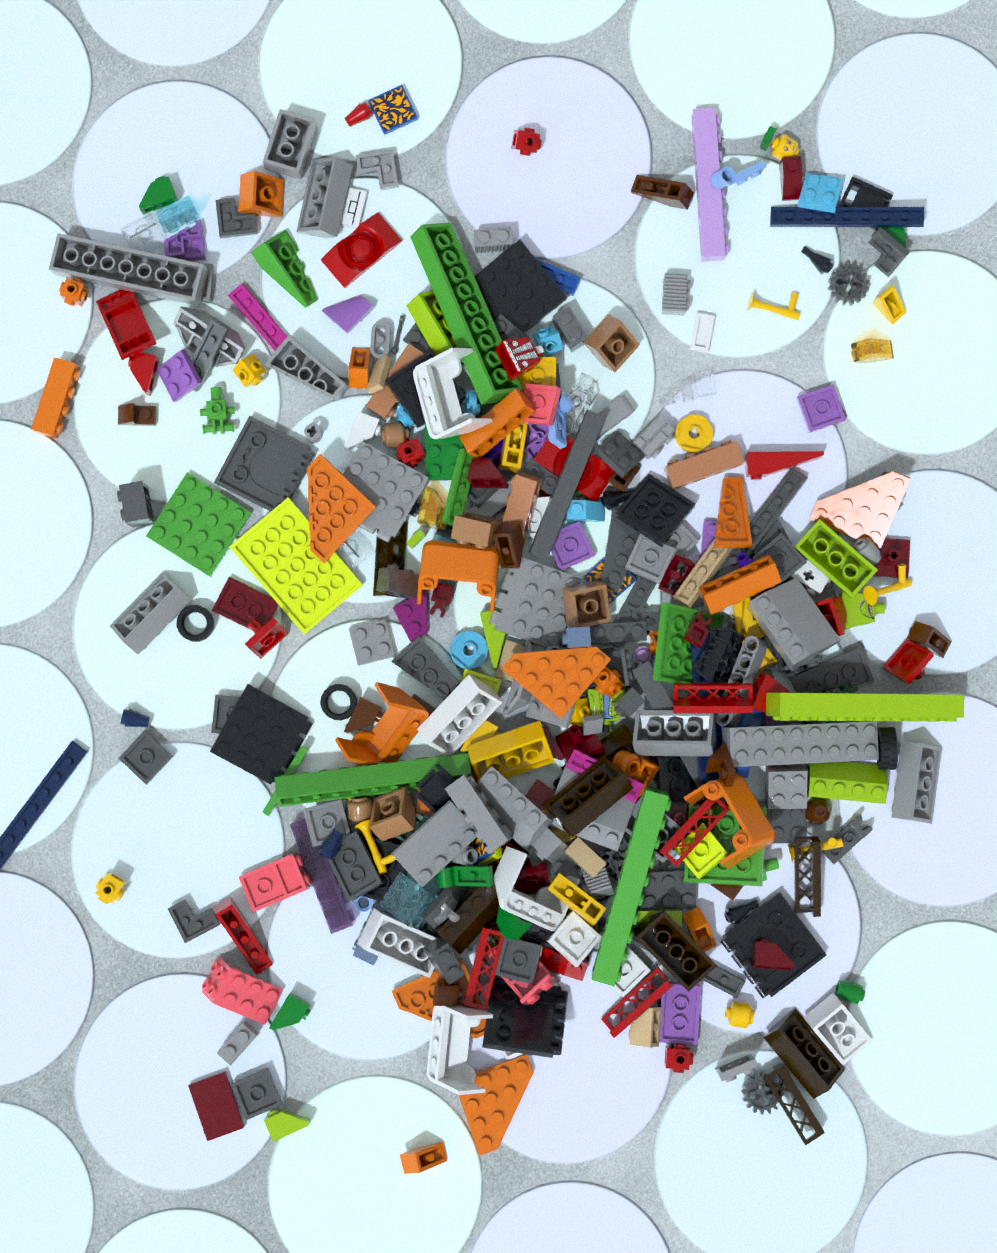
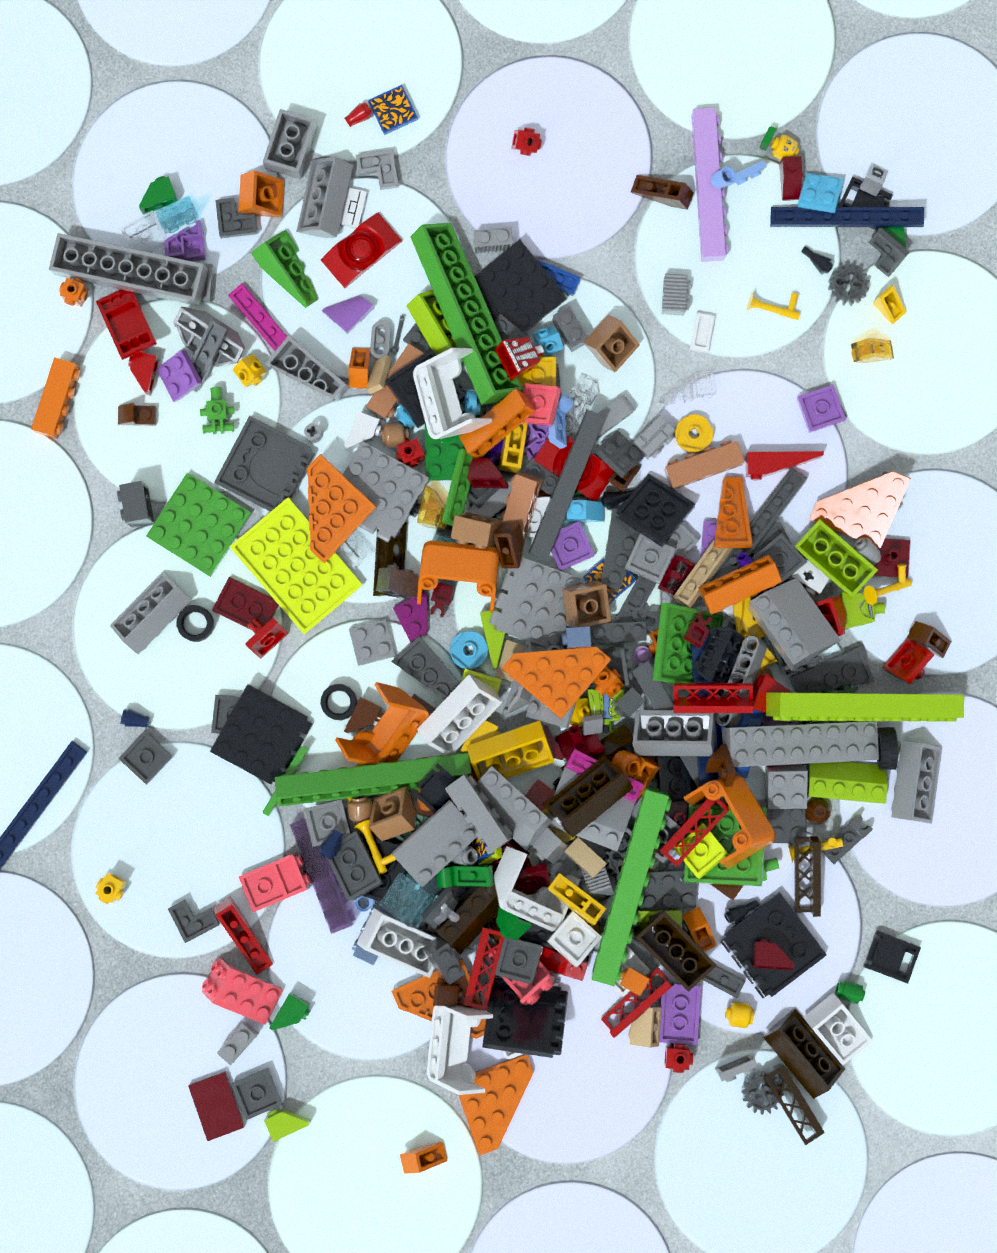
lime tile [406,529,426,550] -> none
none -> orange brick [620,967,651,996]
none -> light grey slope [860,164,888,196]
none -> black container [863,930,921,984]

